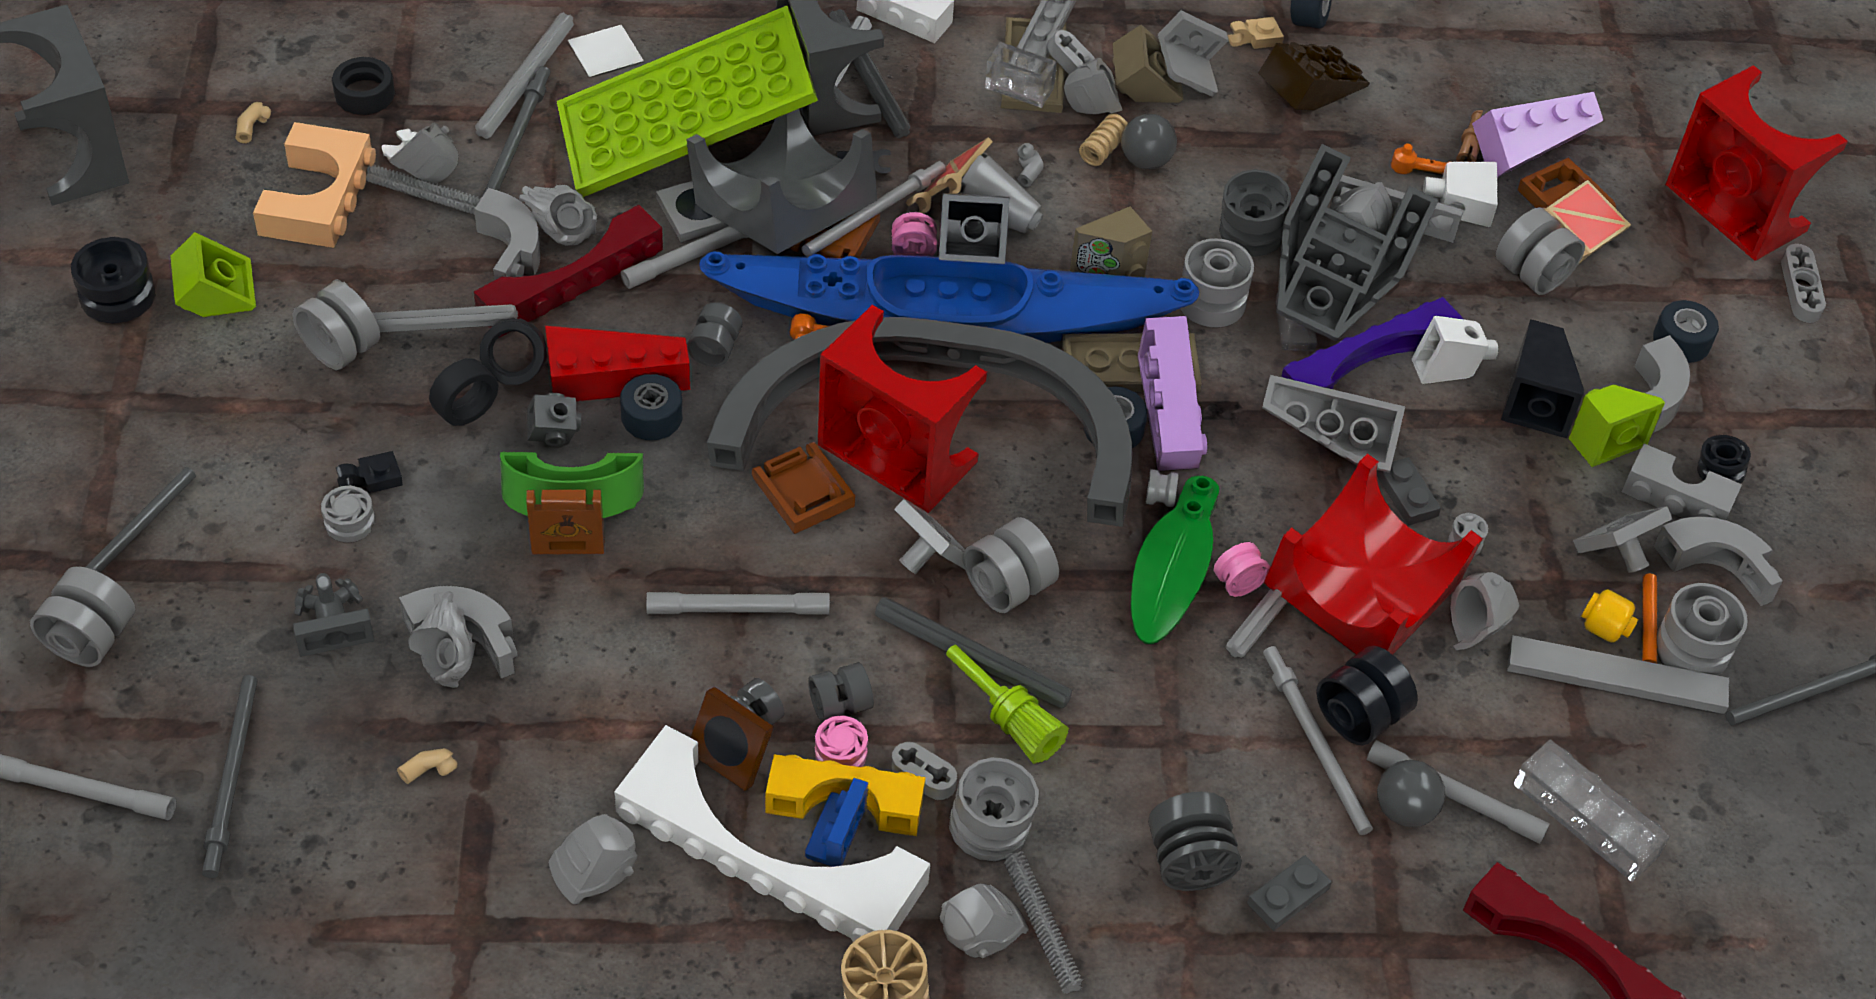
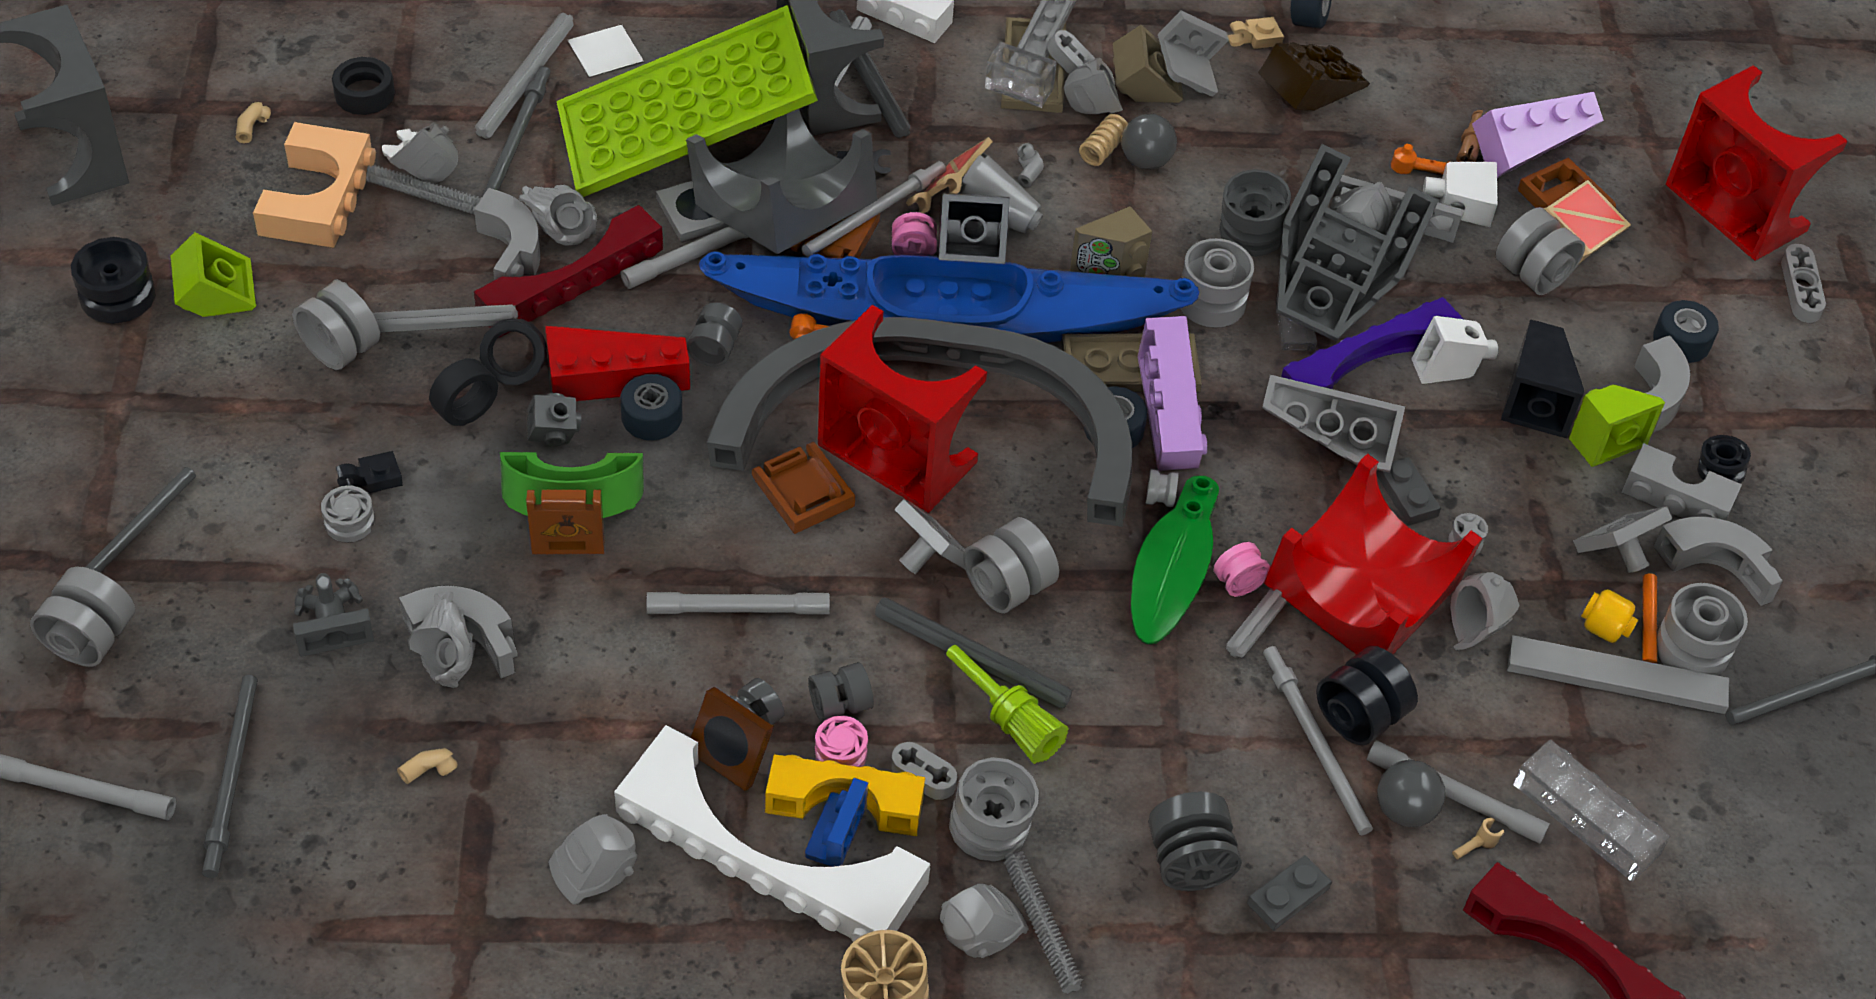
none -> tan hand [1453,818,1504,859]

